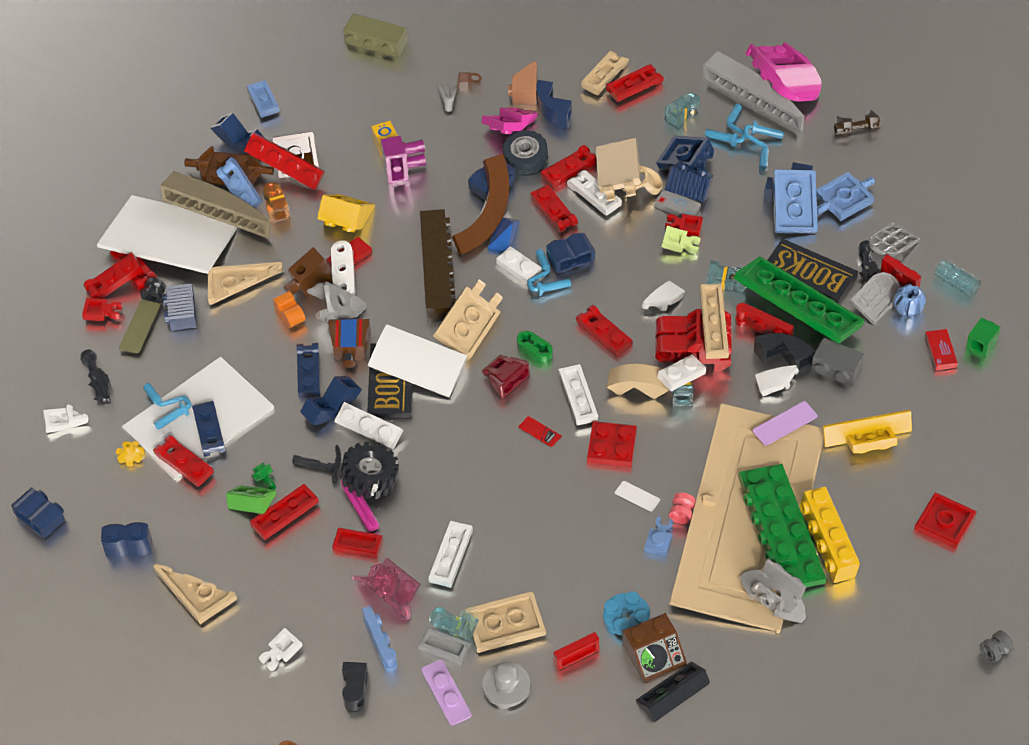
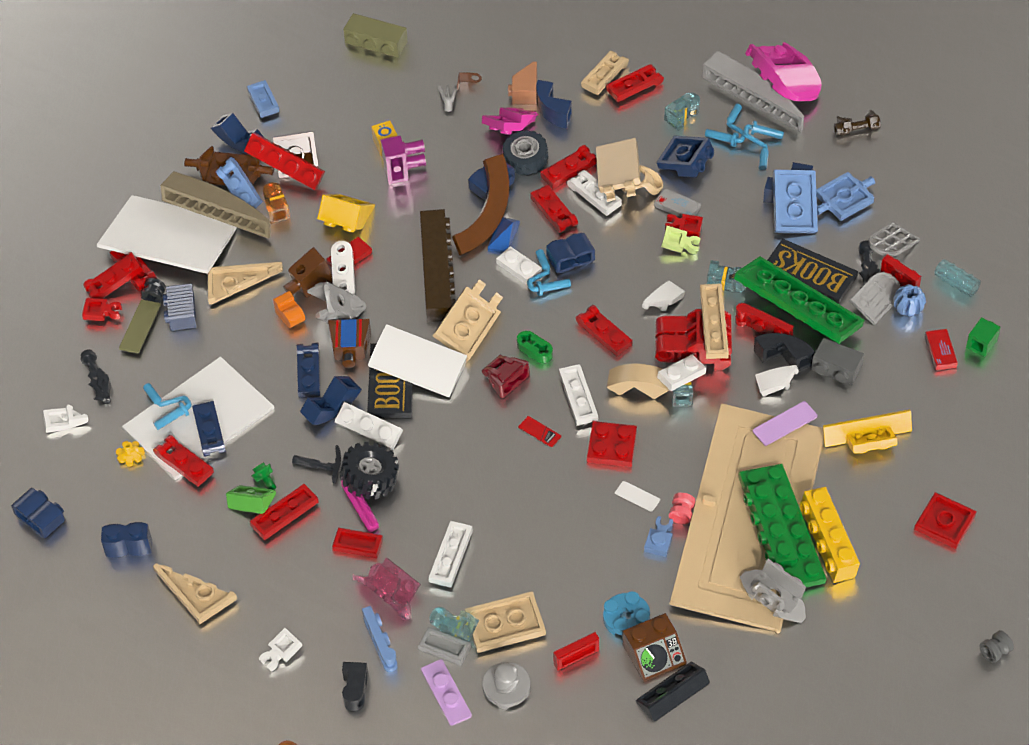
dark blue brick [664,162,713,202] -> none

